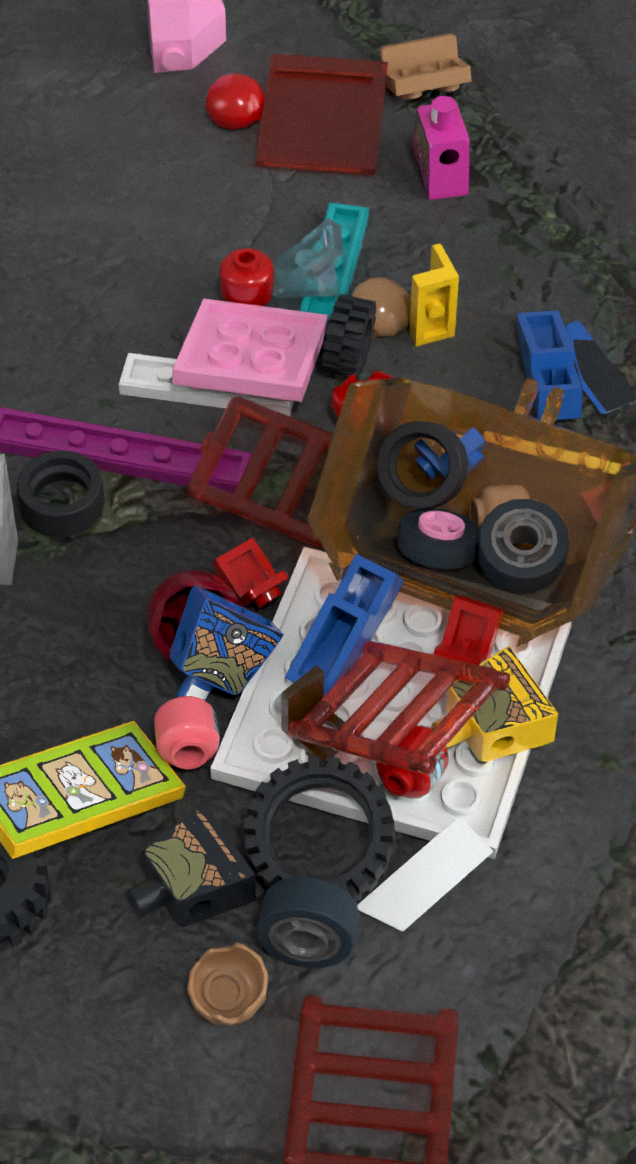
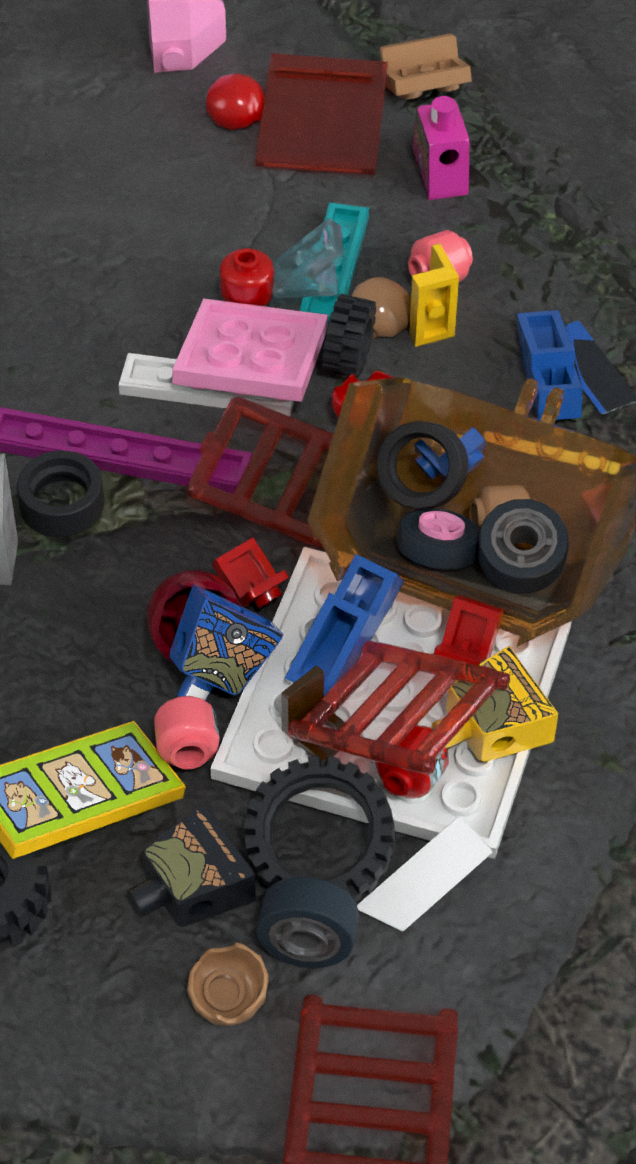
none -> coral head [408,230,473,282]

